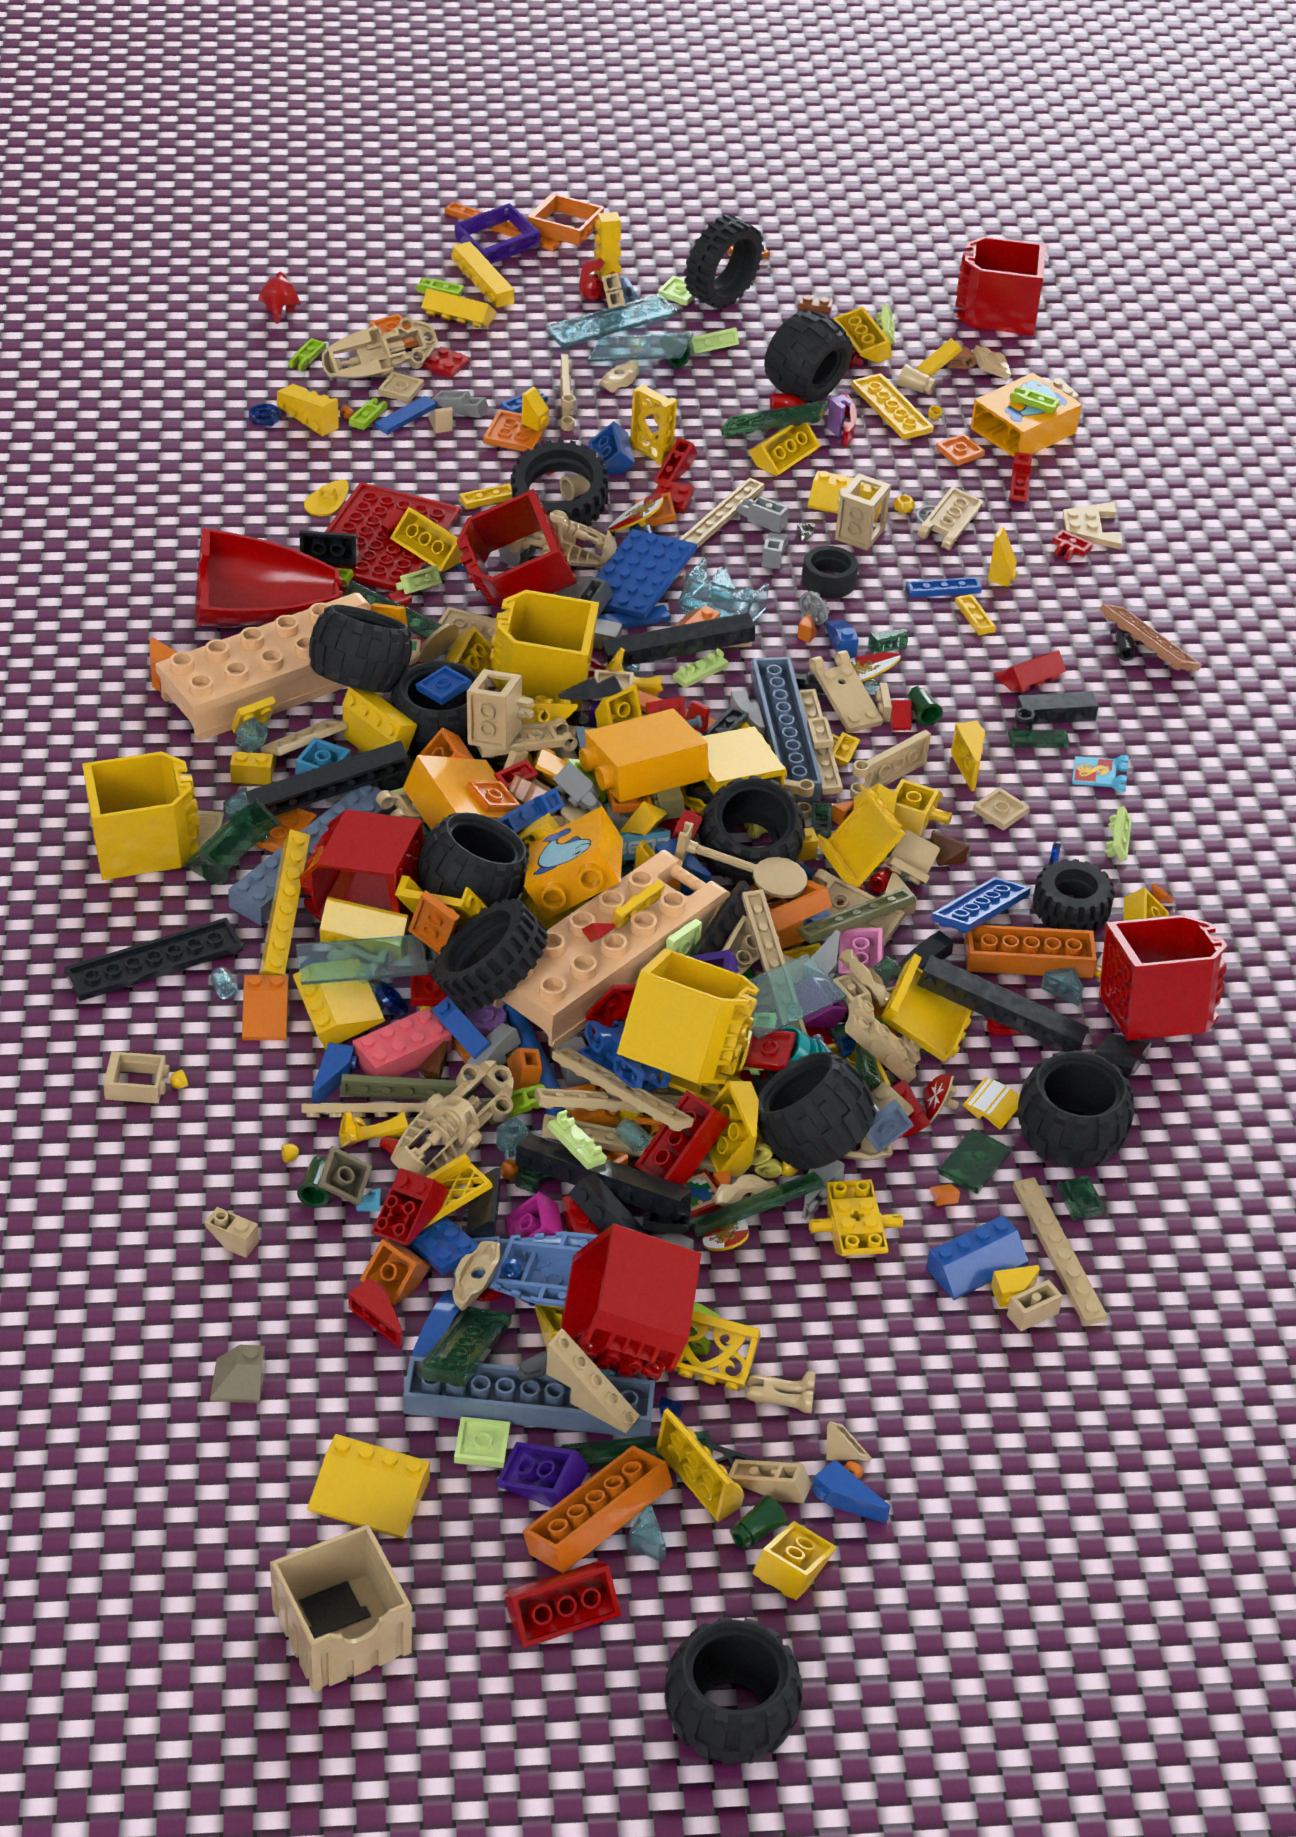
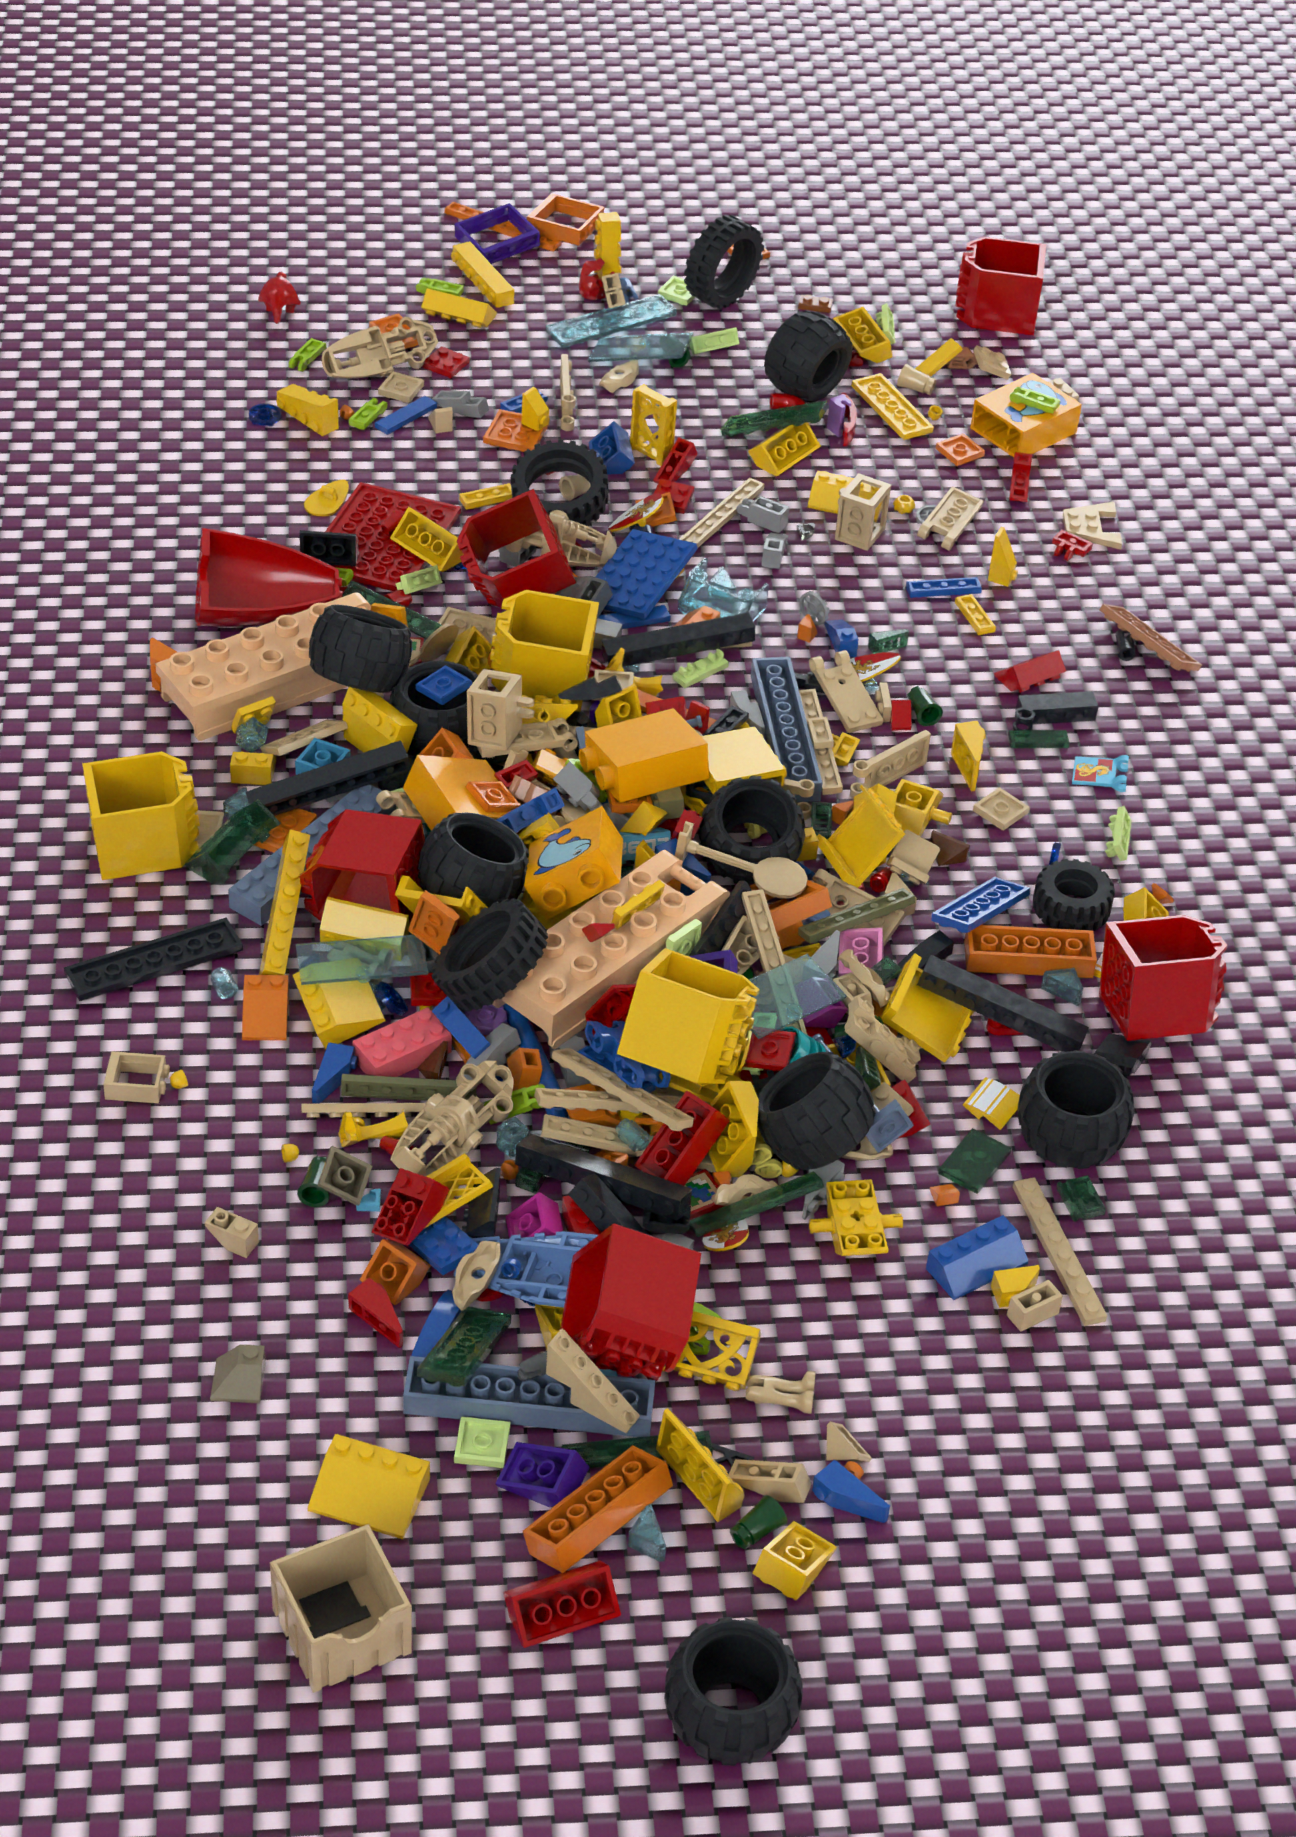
yellowish green plate [547,1110,607,1170] -> none
clear blue tile [659,1396,684,1418] -> none
black tyre [802,546,858,599] -> none
red shield [923,1074,958,1123] -> none

